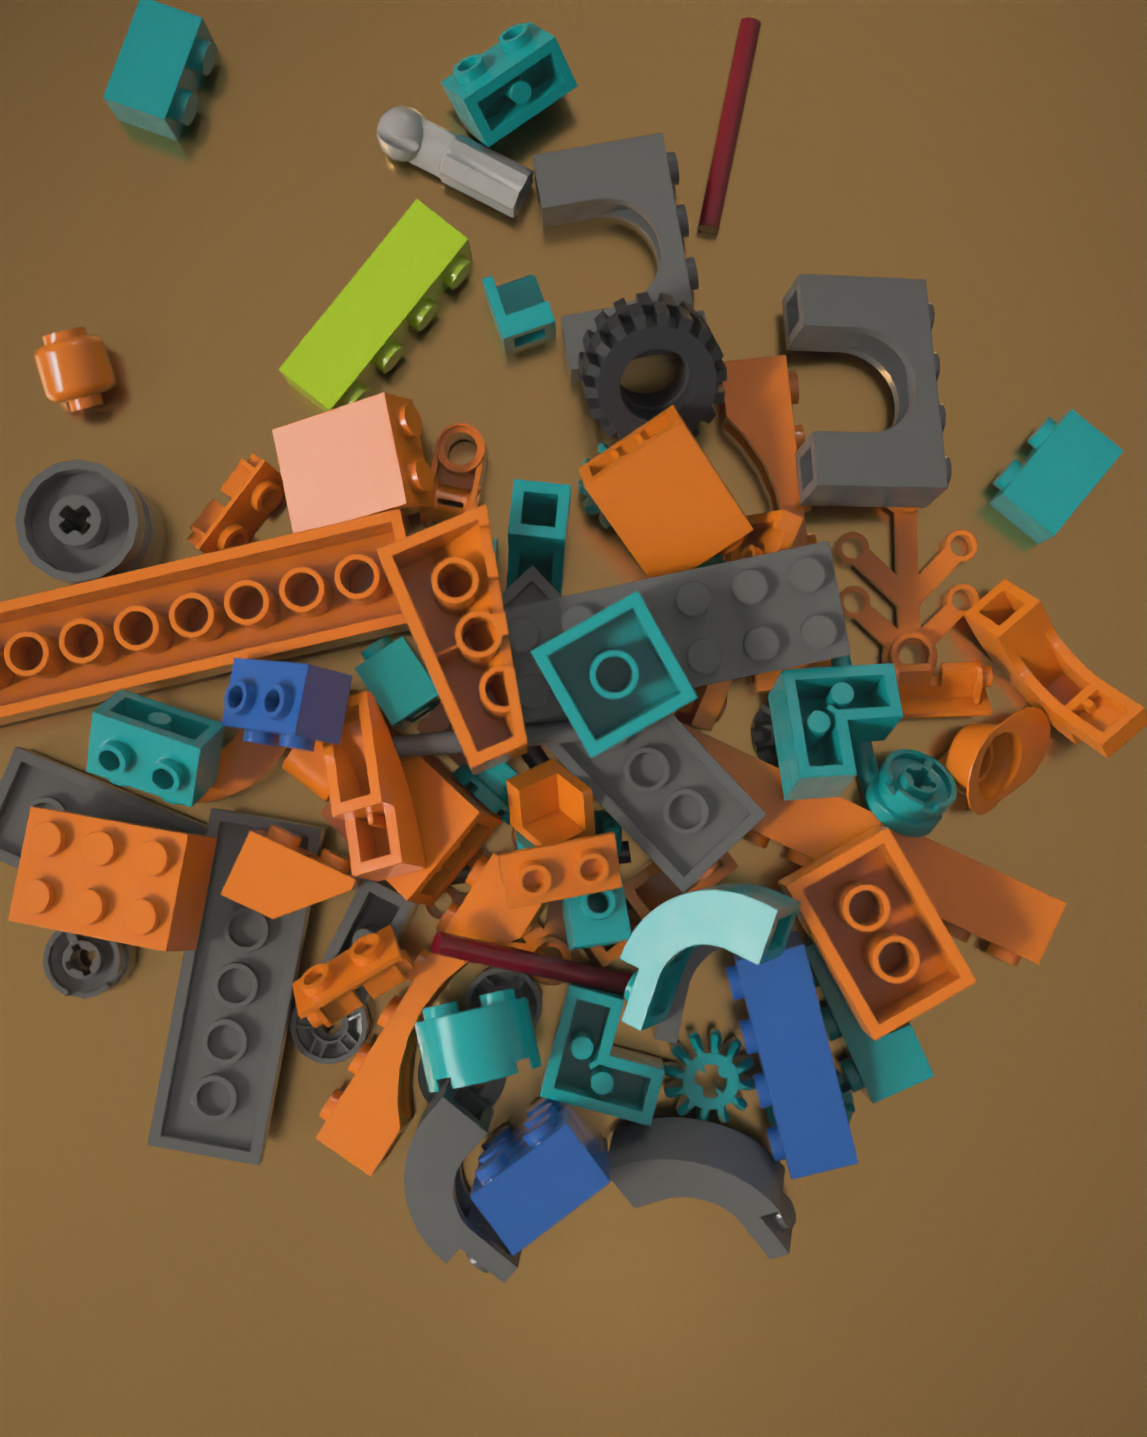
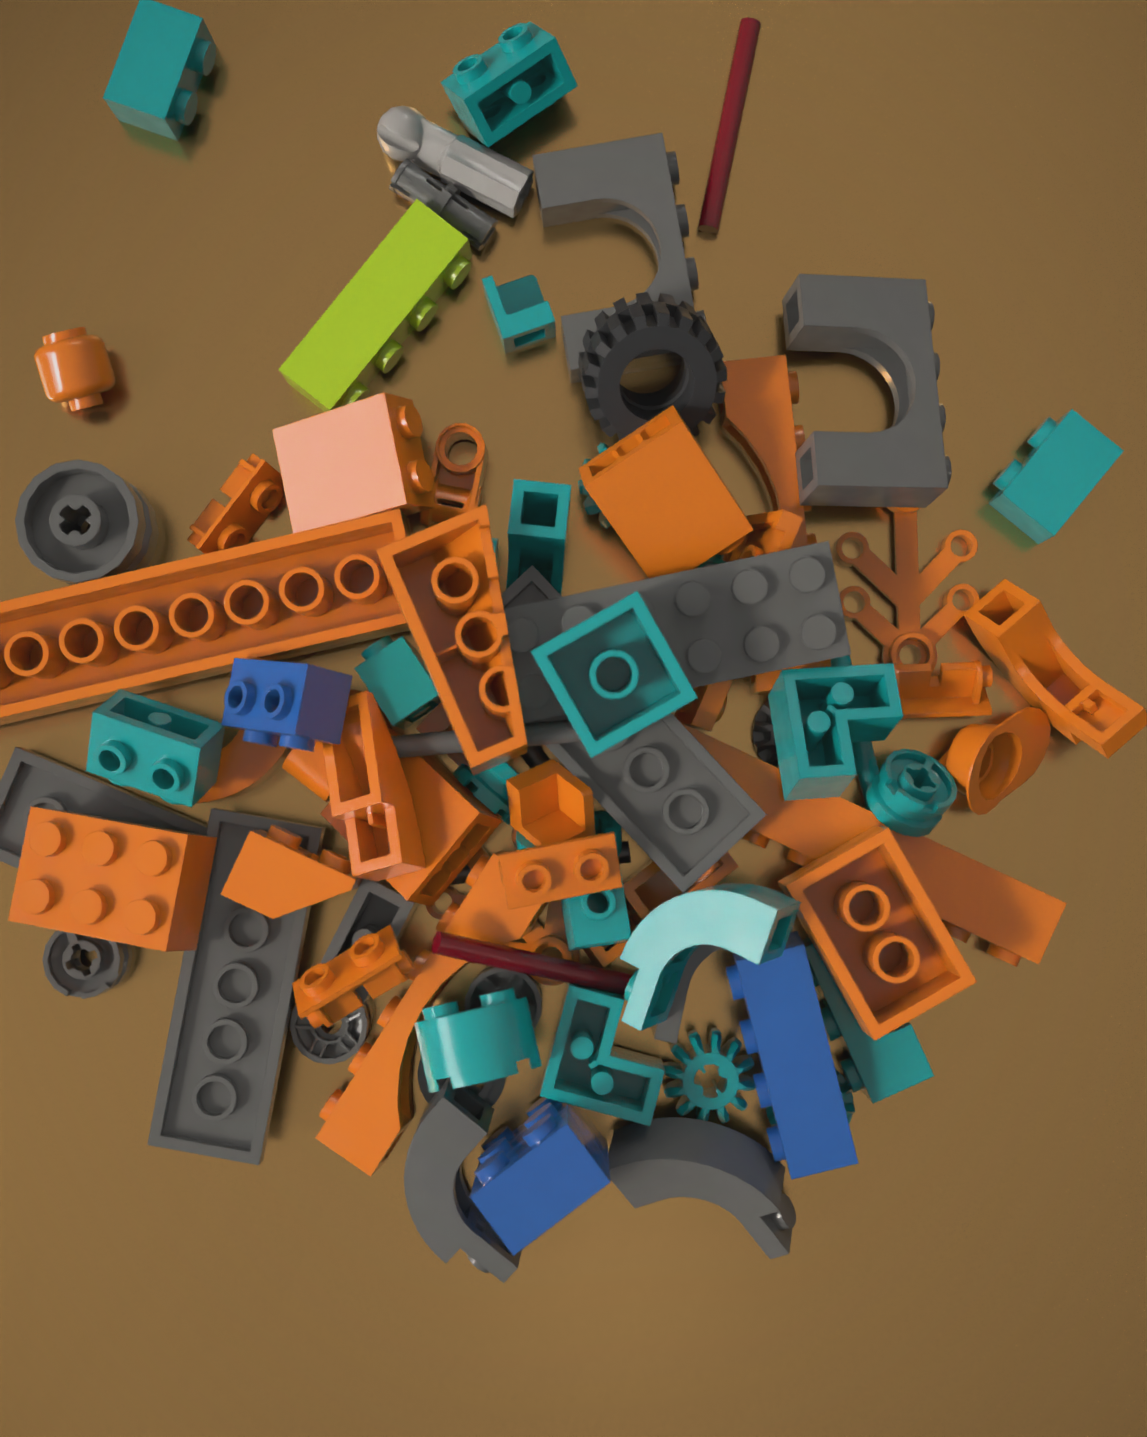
none -> dark grey pin [389,159,498,251]

